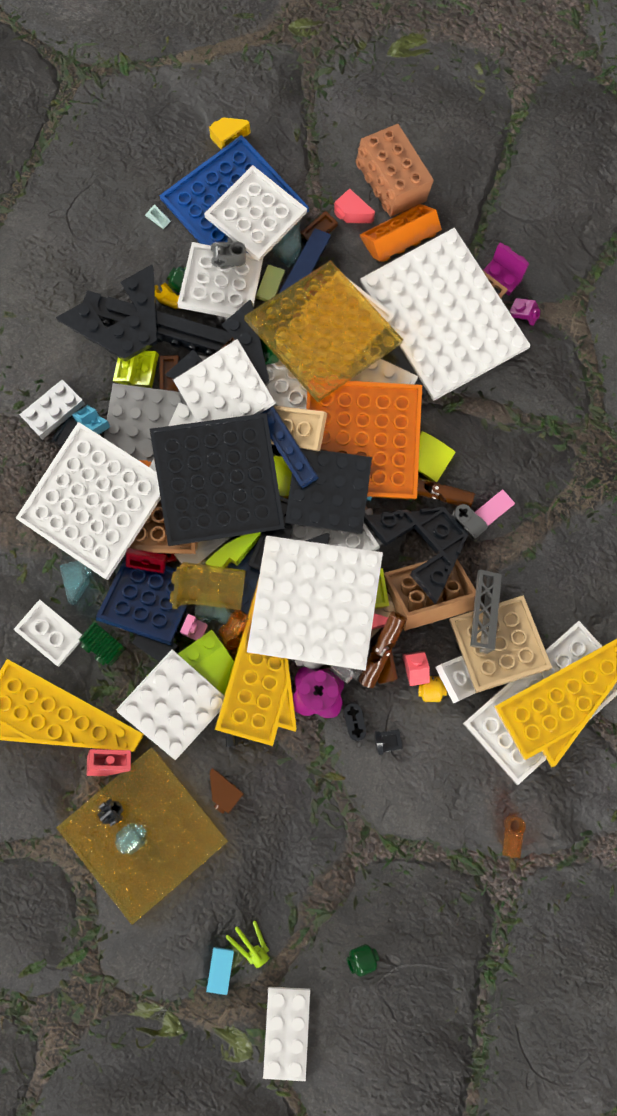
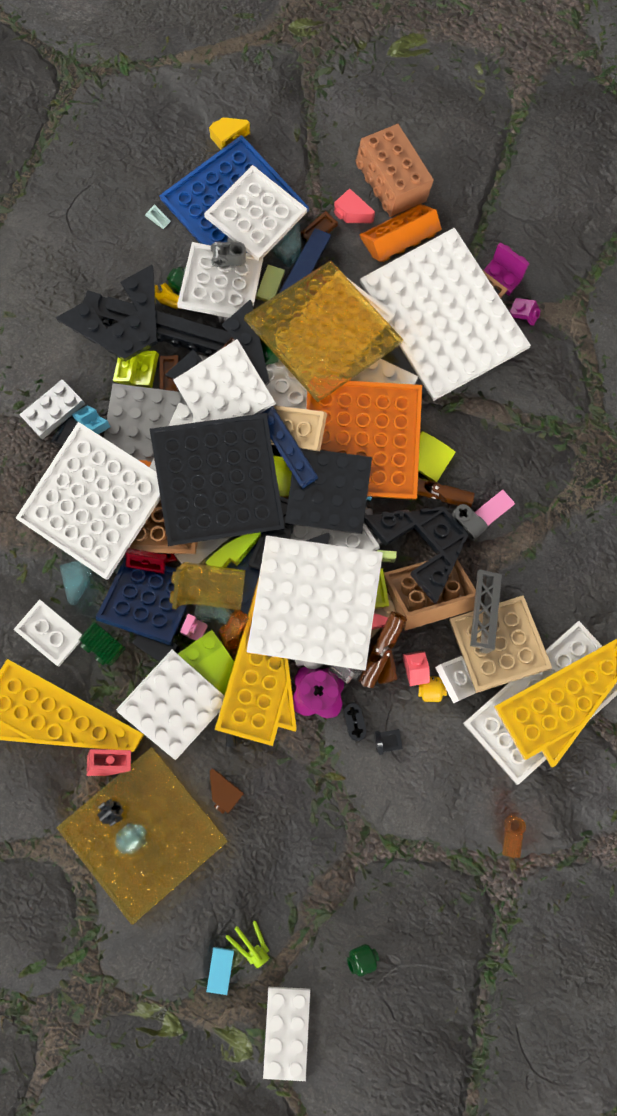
none -> yellowish green tile [377,550,397,563]

